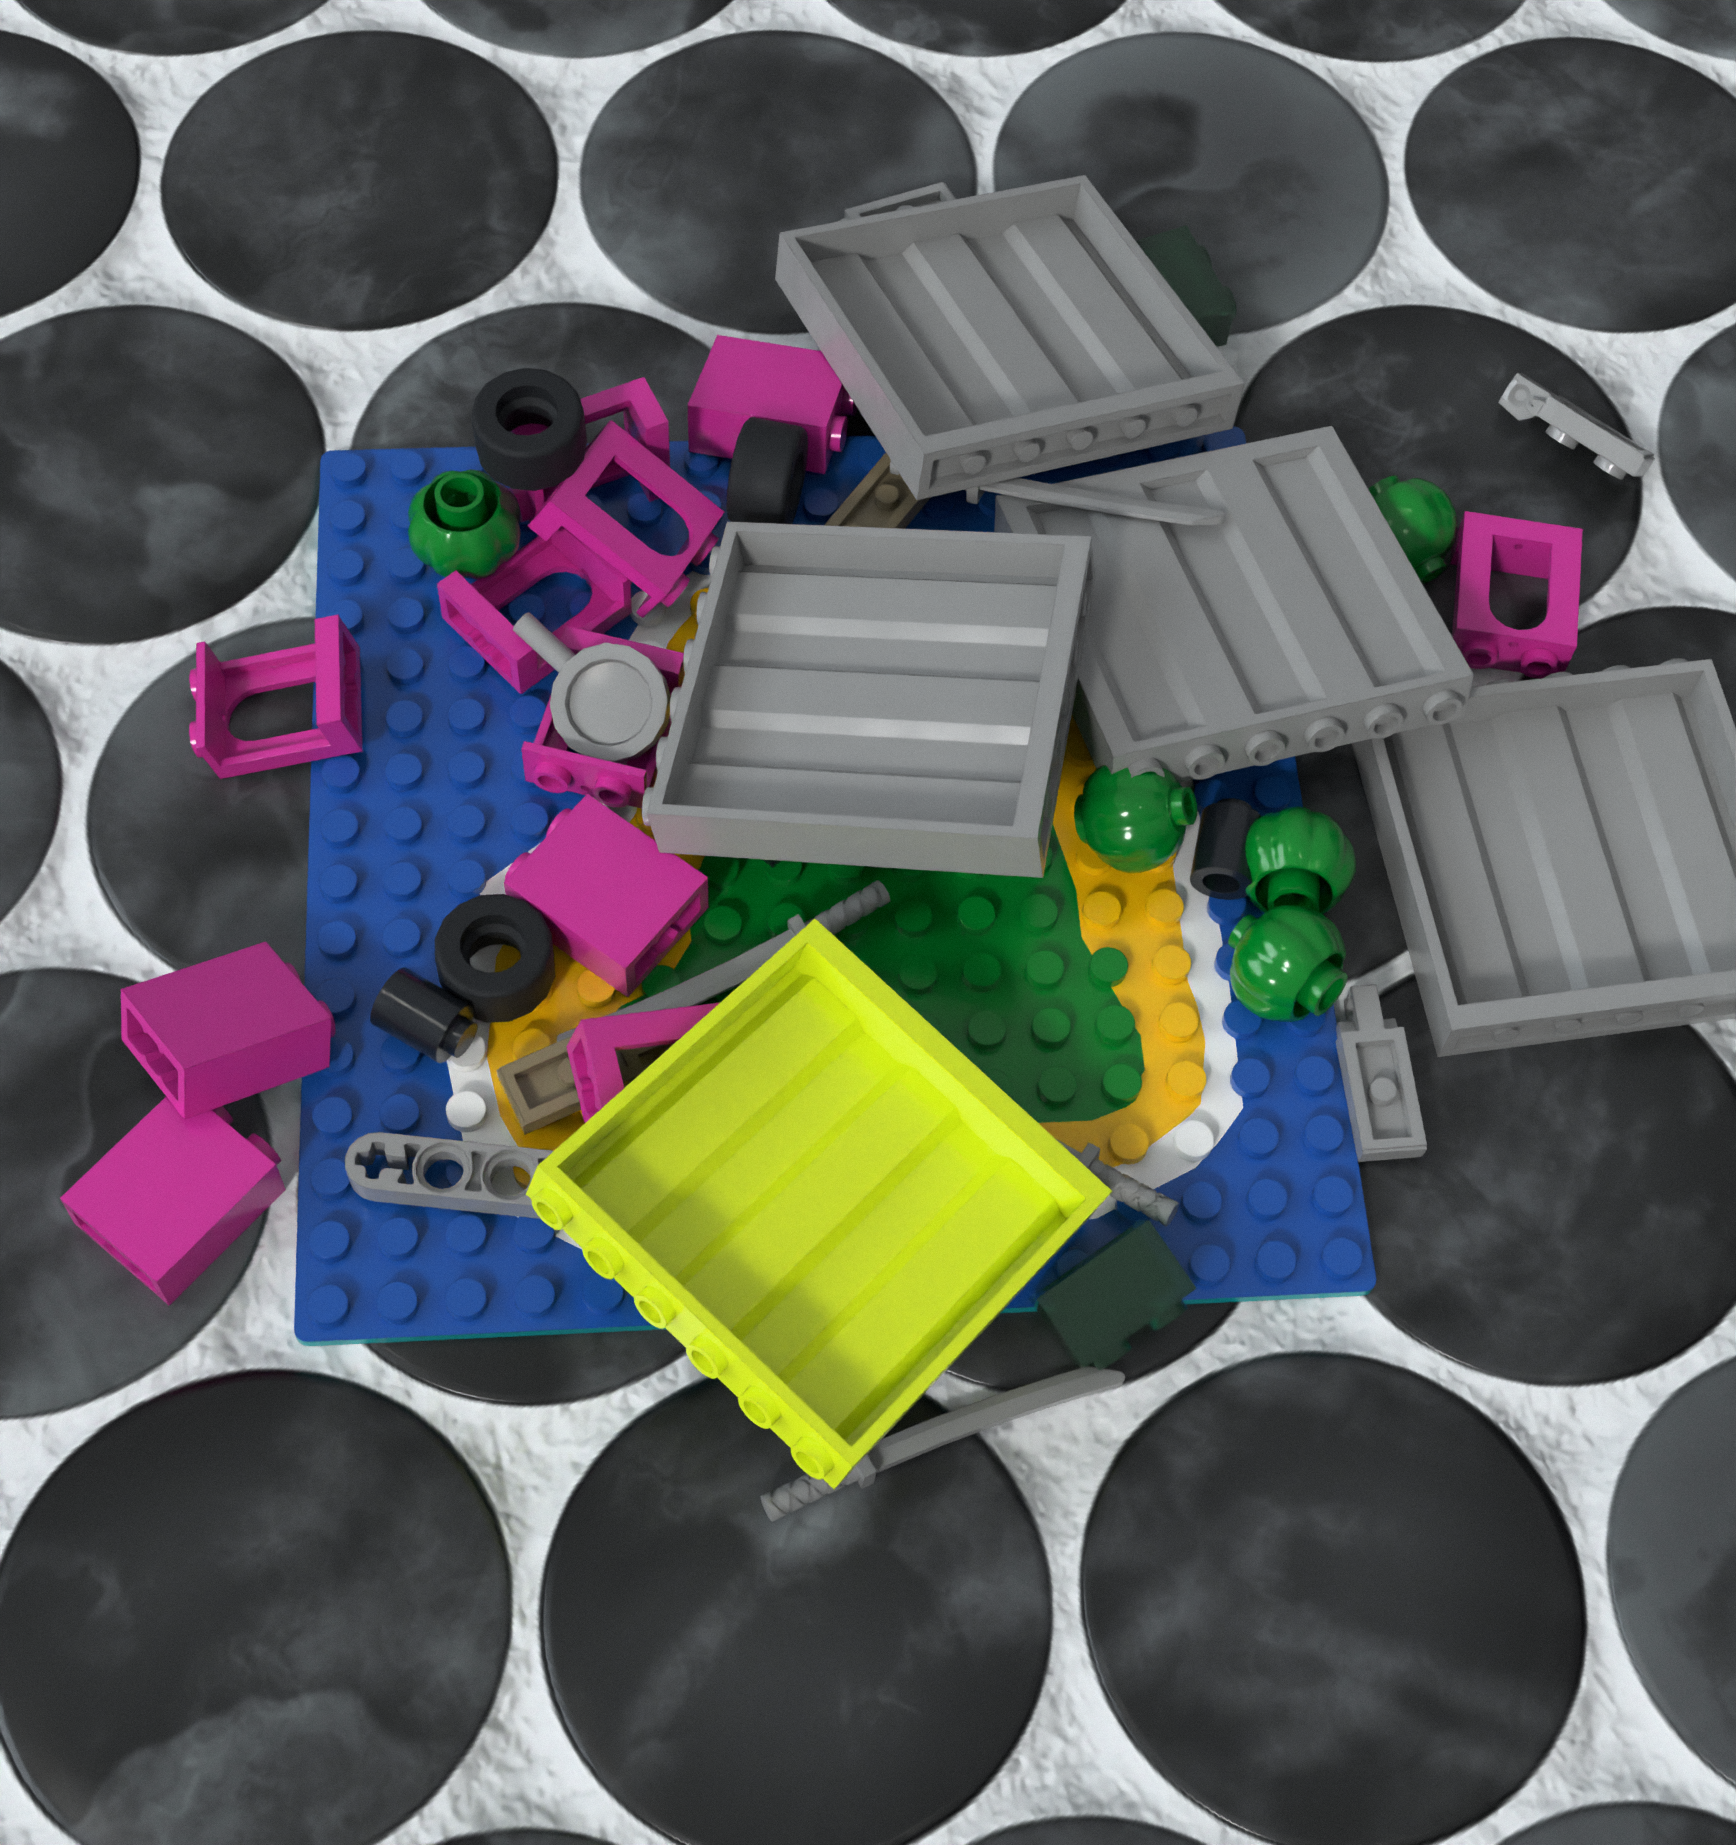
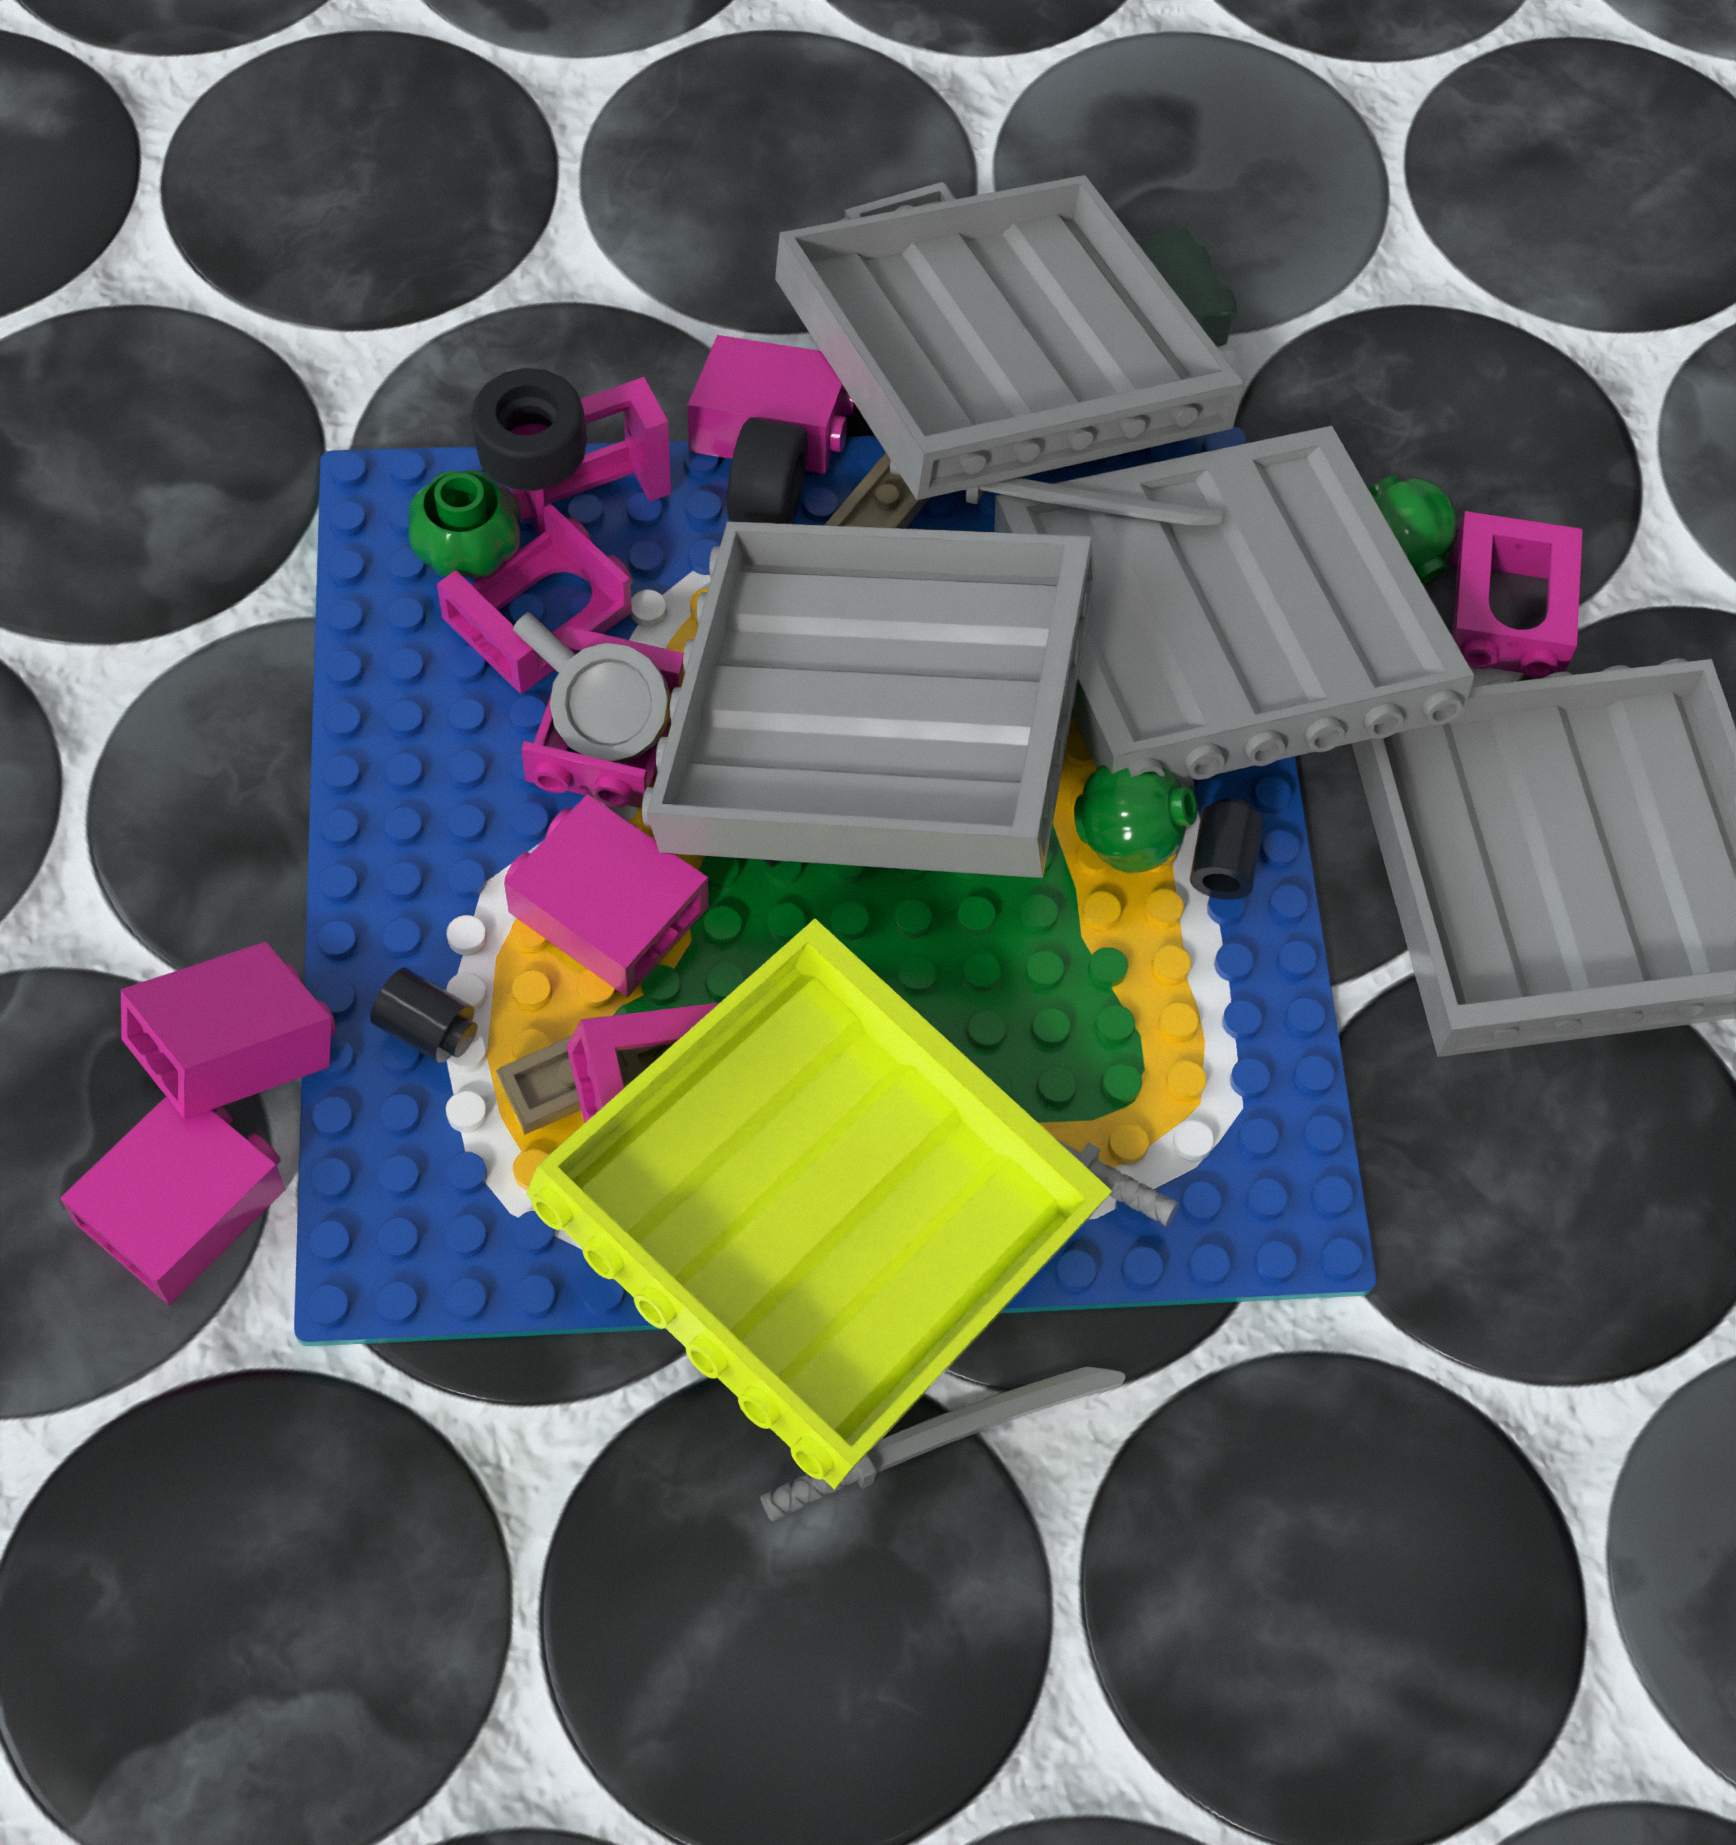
dark pink panel [189,615,363,779] -> none
light grey beam [345,1132,553,1219] -> none
black tyre [435,894,555,1023] -> none
dark pink panel [528,419,724,618] -> none
light grey sword [556,880,891,1042] -> none
clear green brick [1029,1220,1197,1370] -> none
green plant [1228,905,1348,1022] -> none
green plant [1245,807,1356,914] -> none
light grey hinge [1336,984,1427,1162] -> none
light grey hinge [1498,373,1655,480] -> none

